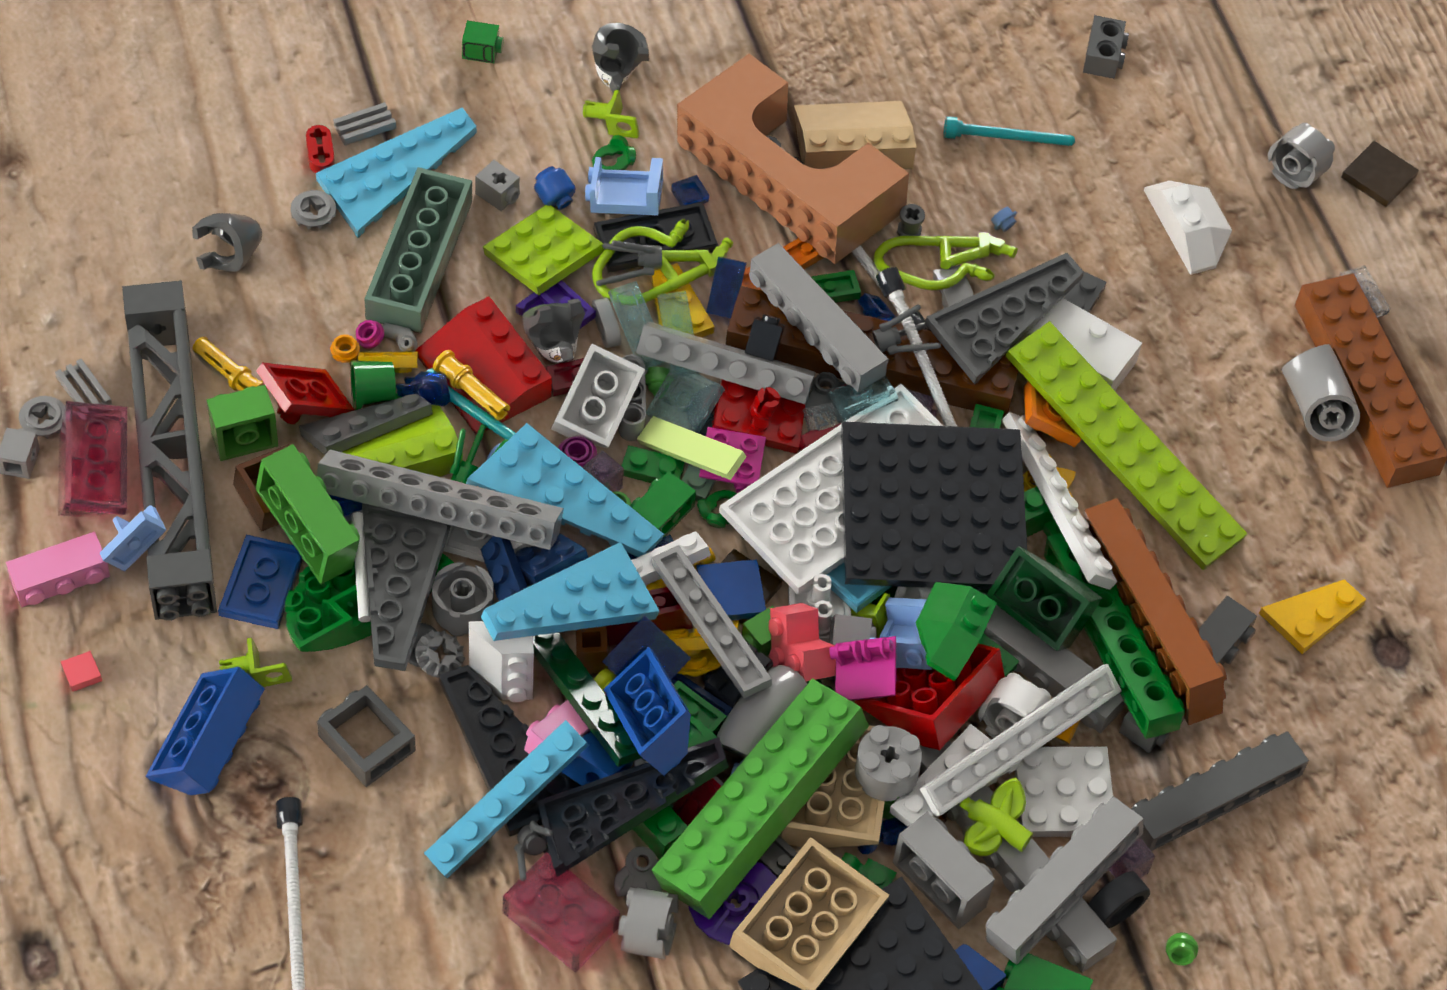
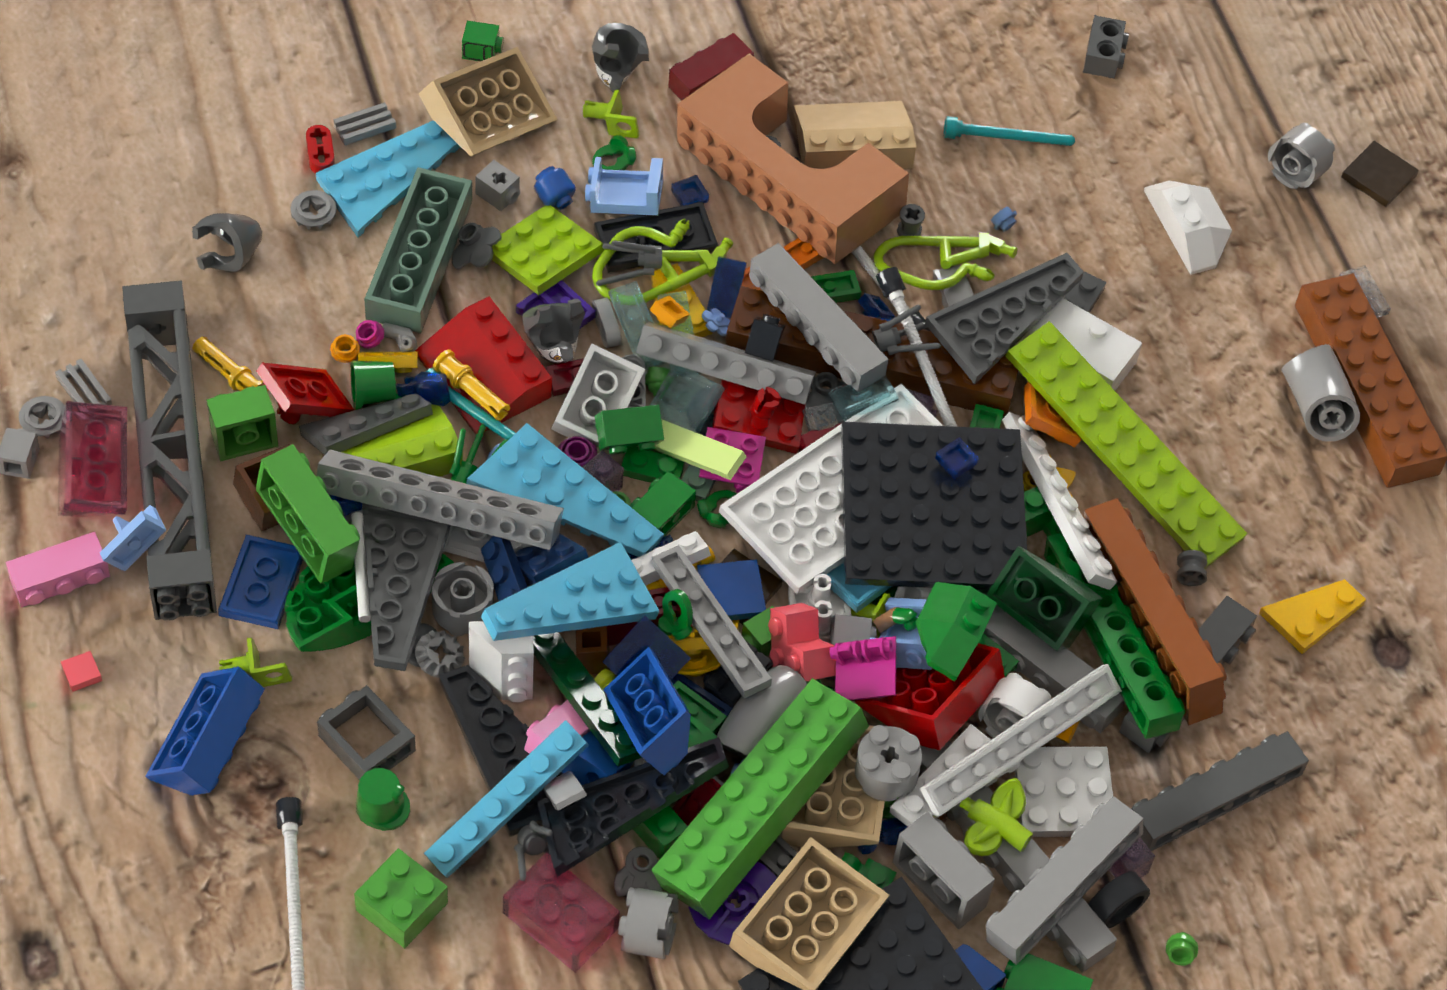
none -> bright green brick [354,848,448,949]
none -> green hat [356,768,411,831]
none -> tan slope [419,47,557,156]
none -> dark grey plate [452,223,502,270]
none -> light grey slope [543,771,587,811]
none -> green brick [595,404,664,455]
none -> light orange plate [650,295,690,329]
none -> green piece [658,589,693,641]
none -> dark red brick [668,33,754,101]
none -> light blue plant [702,308,730,336]
none -> arm [872,607,917,634]
none -> clear blue plate [935,437,979,479]
none -> dark grey wheel [1177,550,1207,586]

